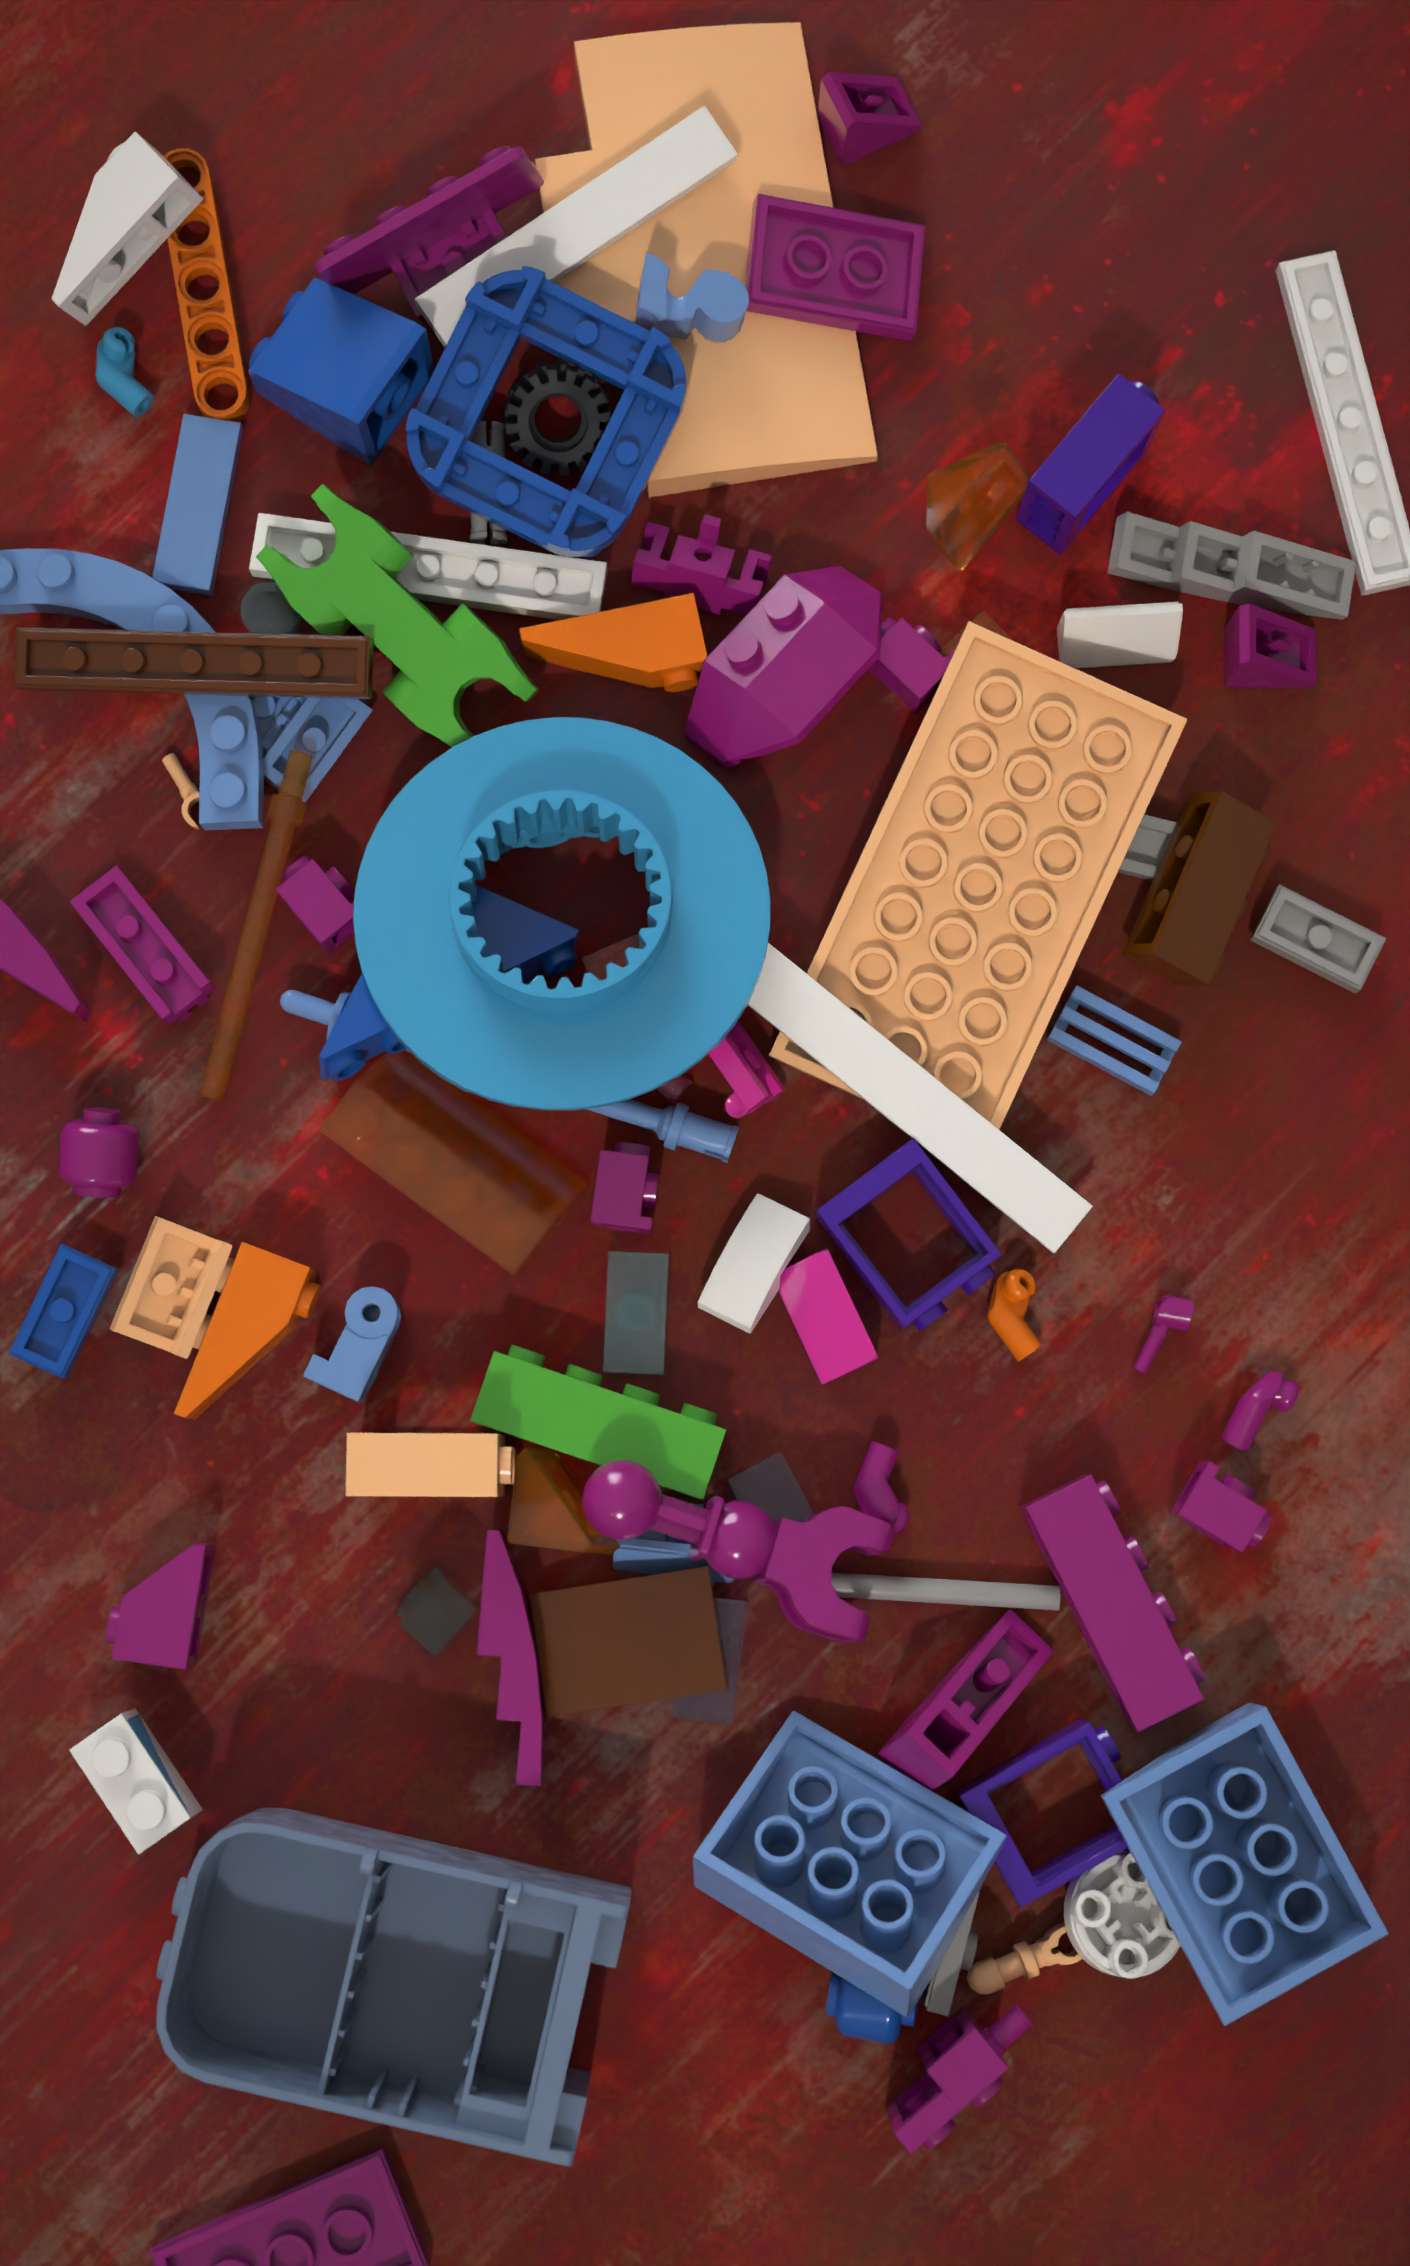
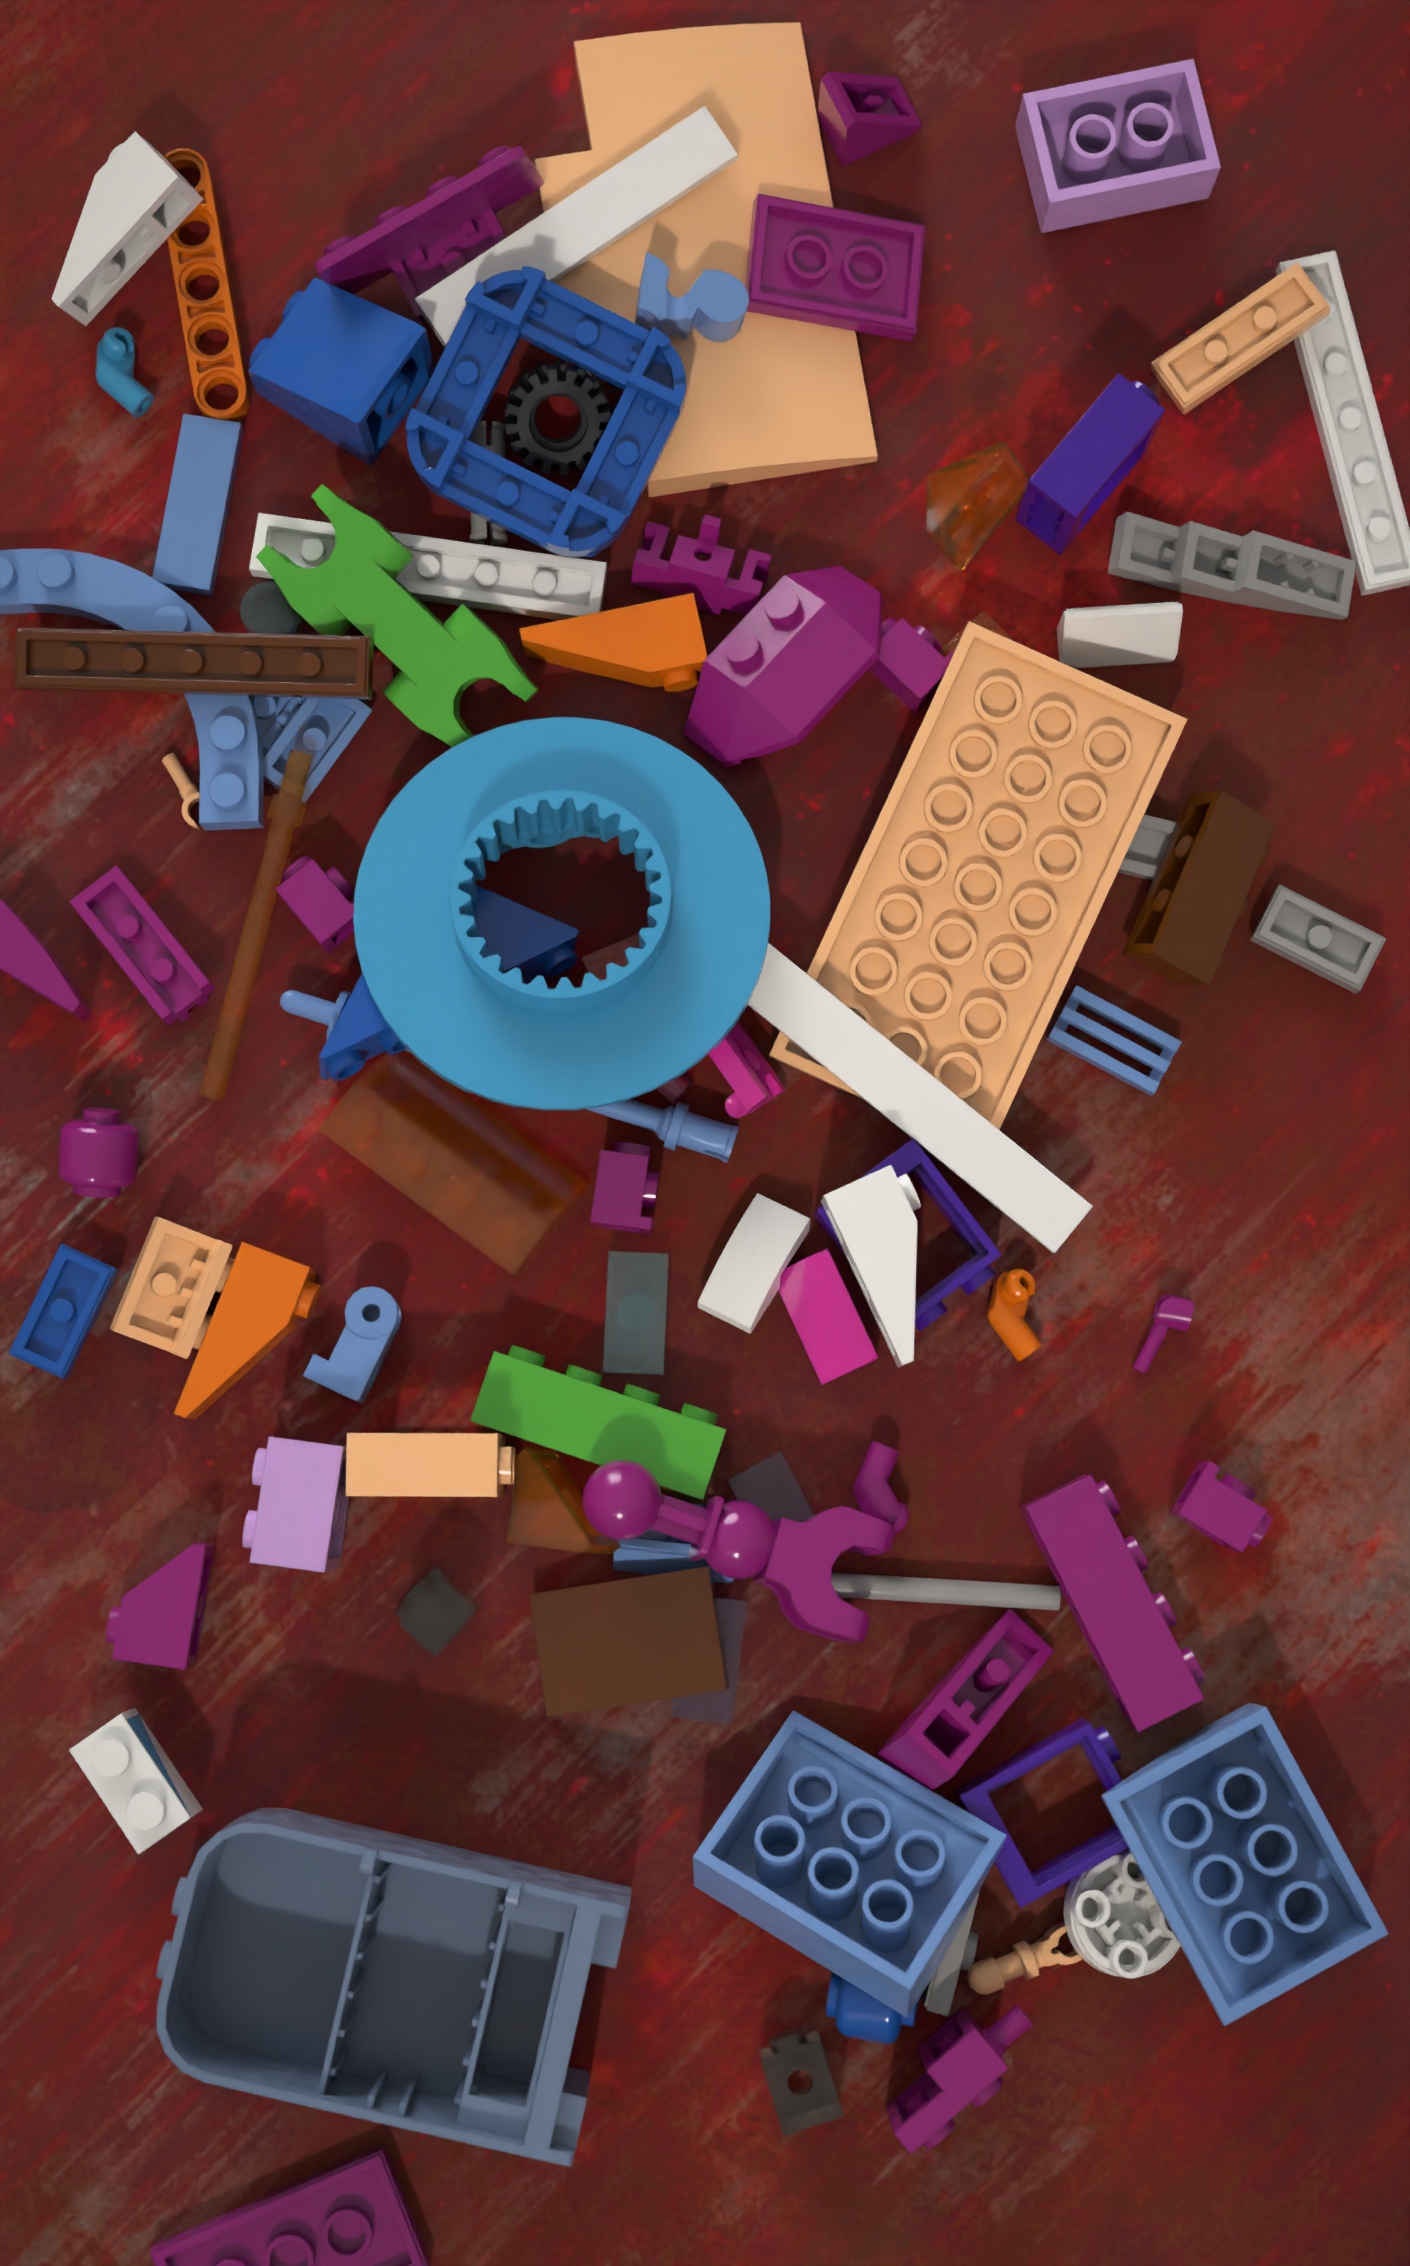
magenta slope [477,1529,545,1787] -> none
magenta arm [1221,1372,1299,1451] -> none
magenta slope [1224,603,1316,688] -> none
none -> lavender brick [242,1437,350,1573]
none -> clear smoke brick [759,2027,844,2136]
none -> white slope [821,1165,921,1368]
none -> lavender brick [1015,59,1221,233]
none -> light nougat tile [1151,262,1331,415]

